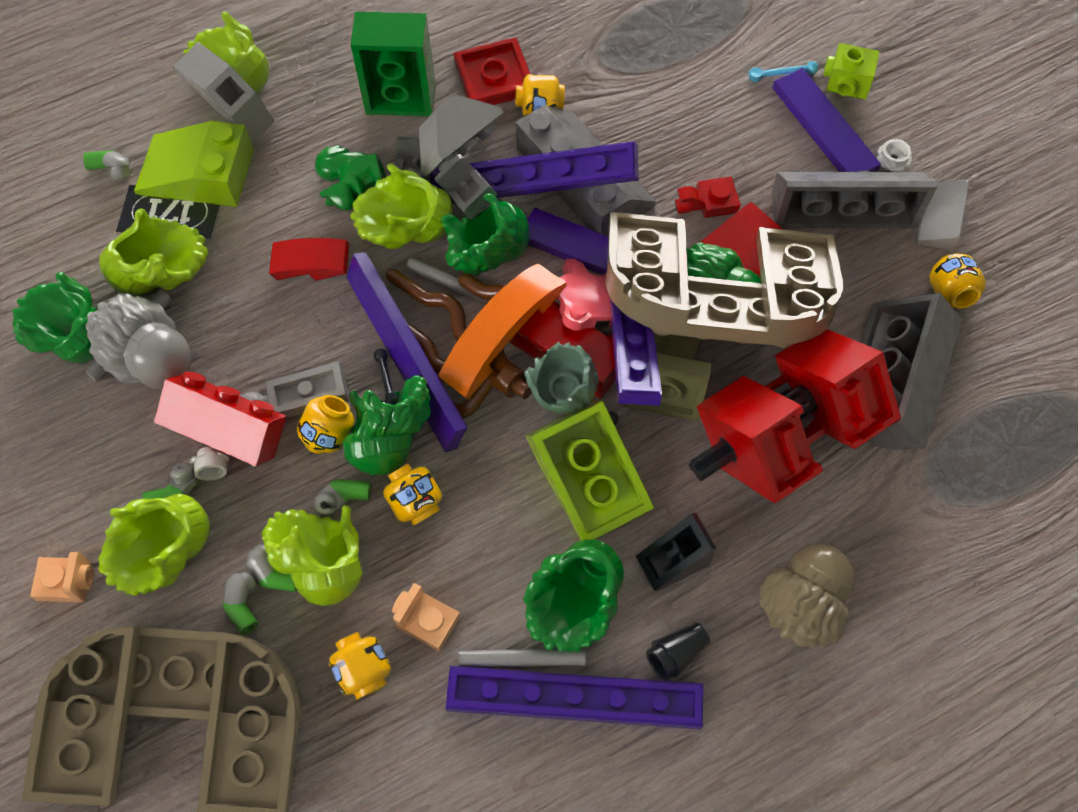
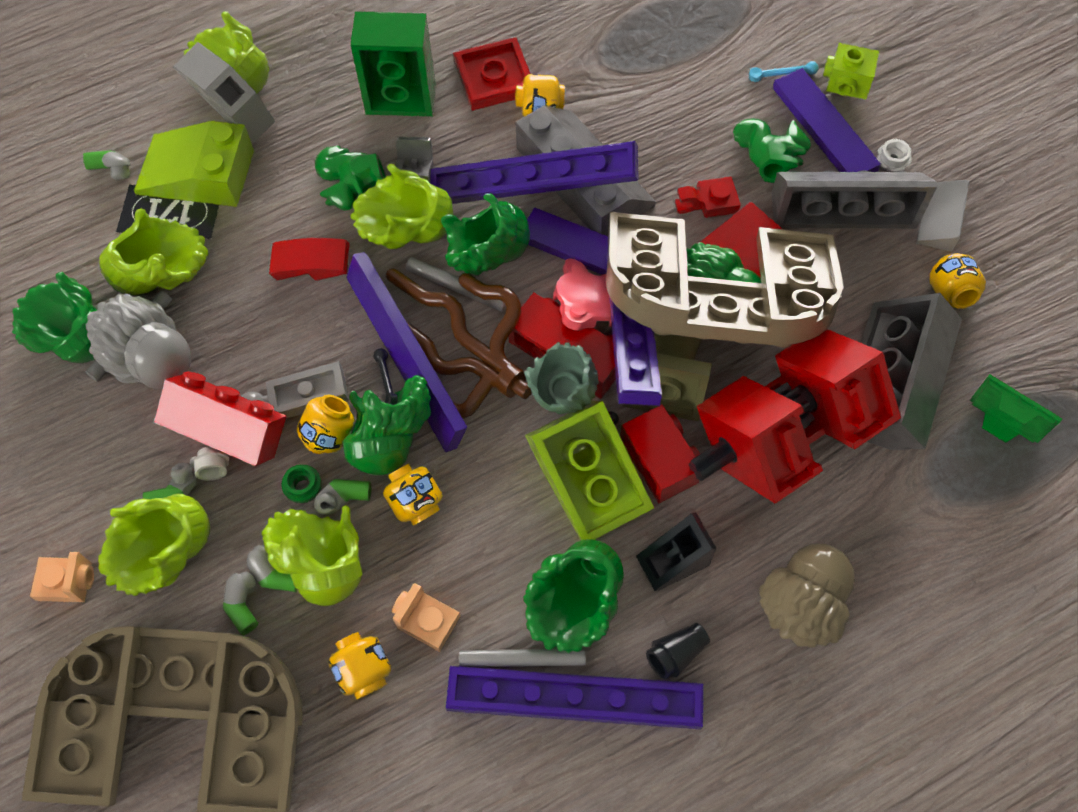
light grey slope [419,95,504,177] -> none
flat silver bracket [435,154,498,220] -> none
orange slope [438,263,567,400] -> none
none -> green plate [281,465,322,503]
none -> red brick [620,404,700,504]
none -> green animal [733,118,811,183]
none -> green piece [969,374,1062,443]

